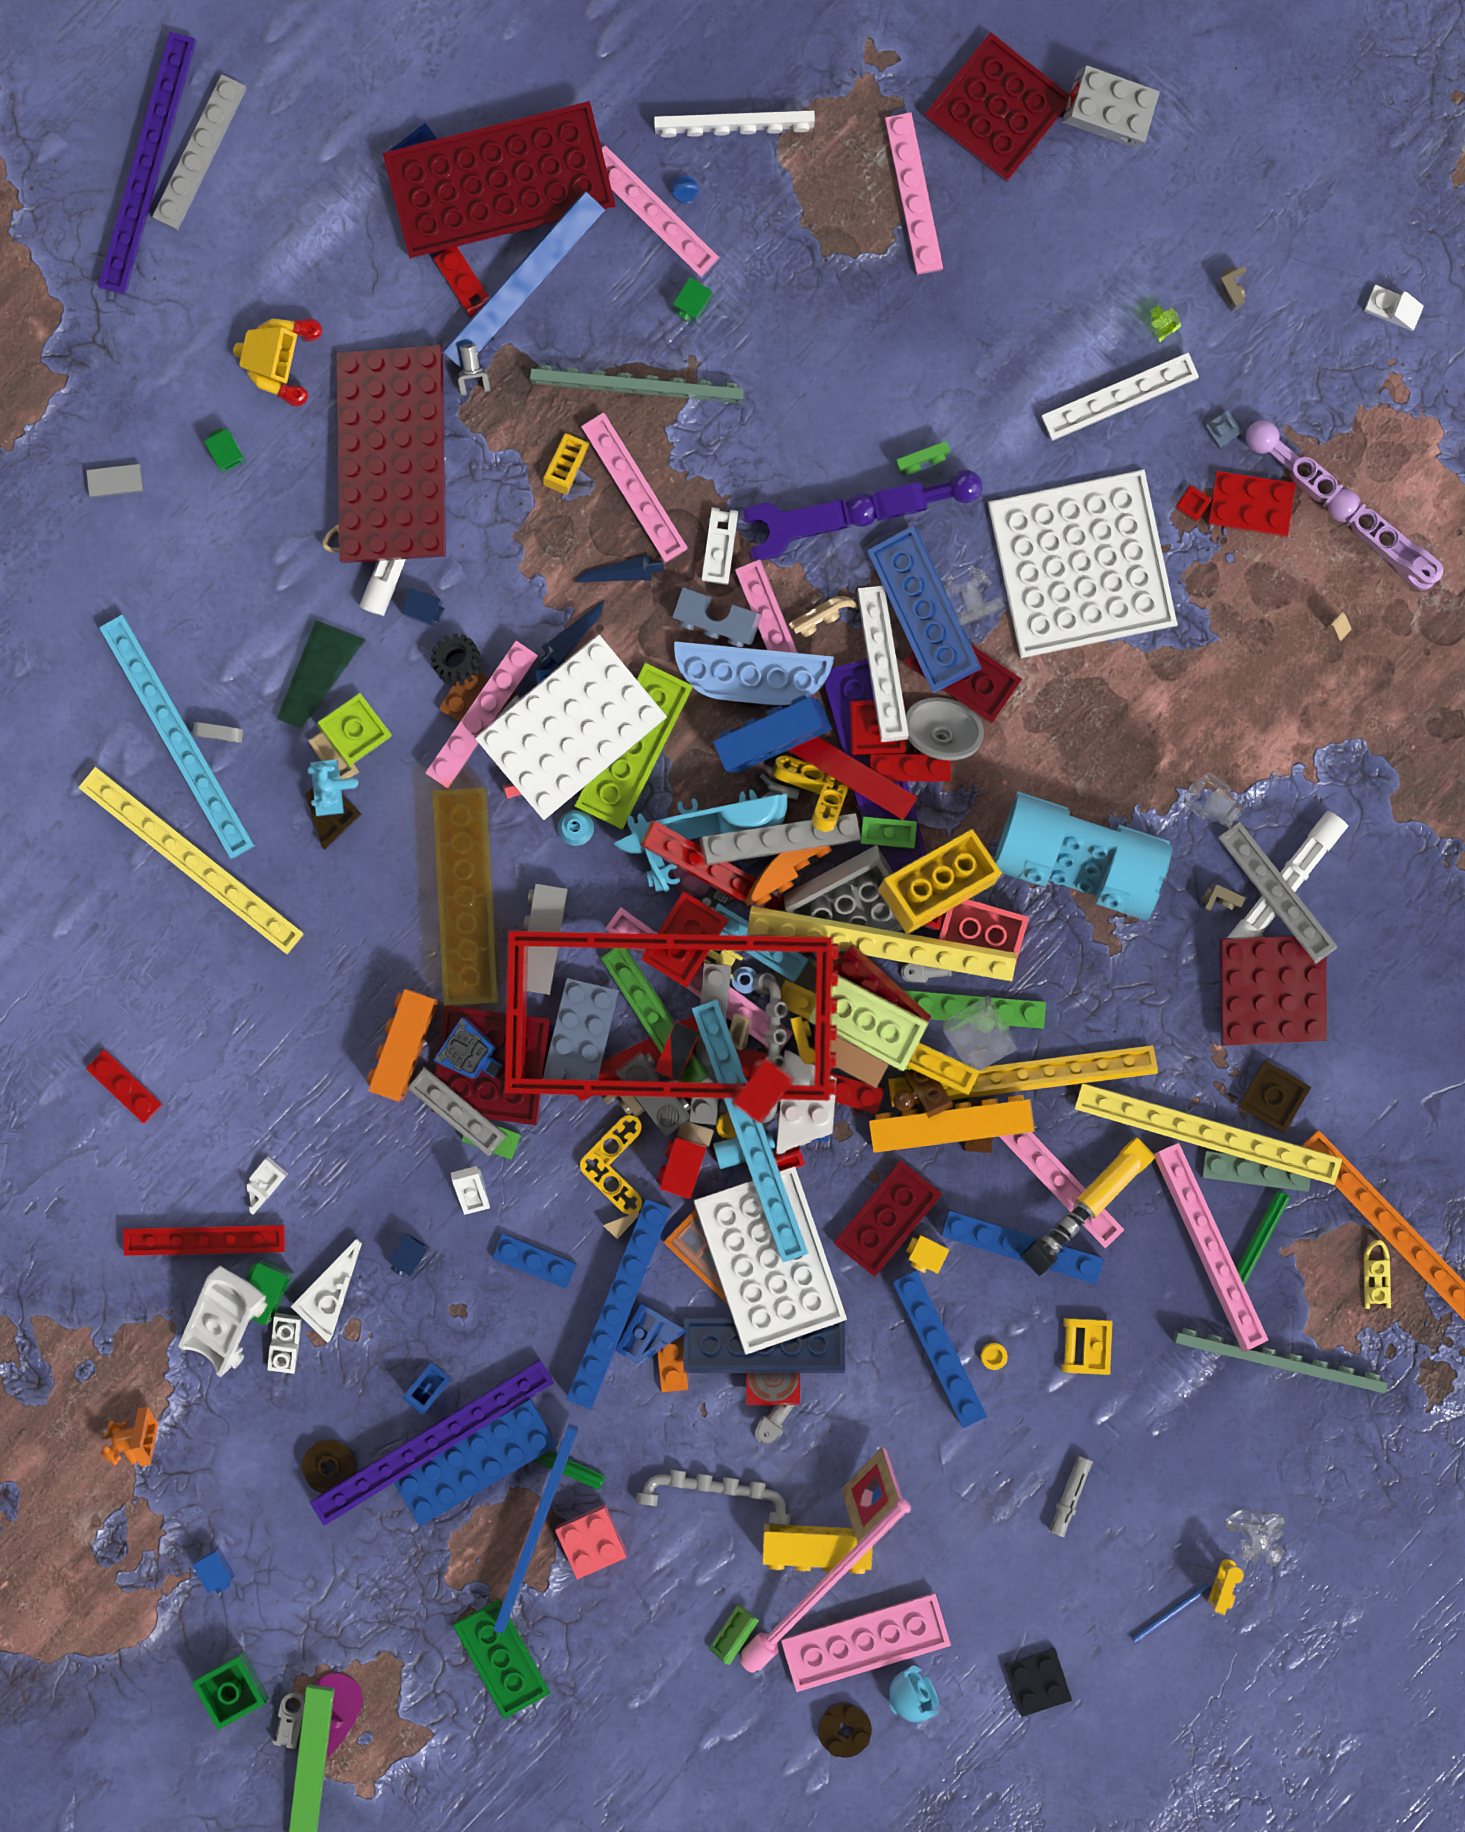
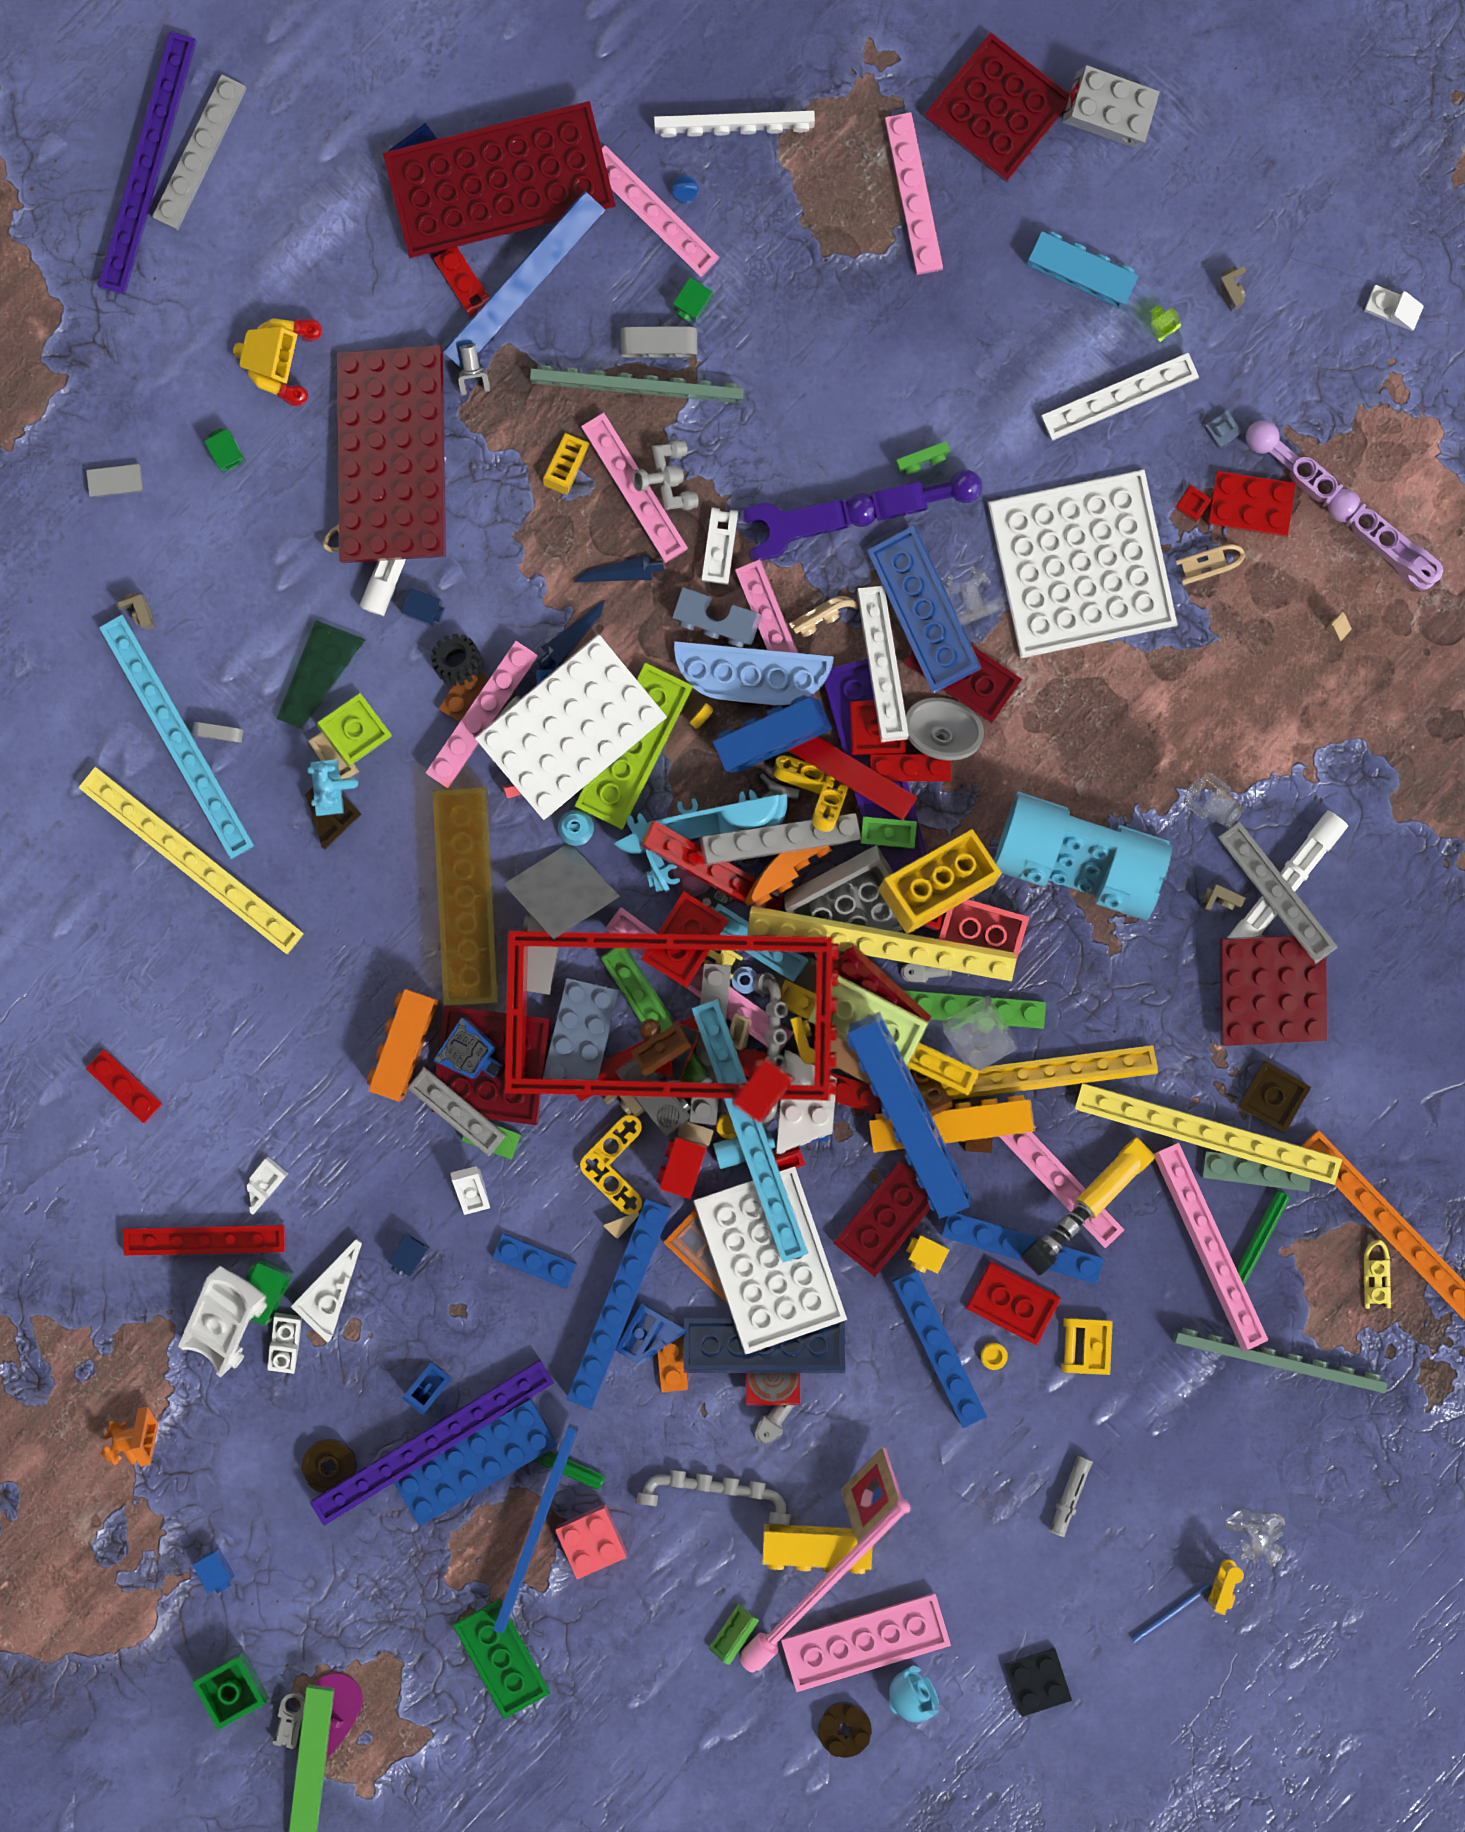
none -> dark tan bracket [116,592,156,631]
none -> flat silver sticker [503,844,620,939]
none -> light grey beam [620,327,697,358]
none -> reddish brown plate [631,1019,691,1076]
none -> light grey piece [632,439,698,510]
none -> yellow tile [689,703,713,729]
none -> blue brick [846,1012,971,1218]
none -> red tile [965,1261,1062,1346]
none -> dark azure brick [1026,231,1139,310]
none -> tan piece [1175,544,1245,585]

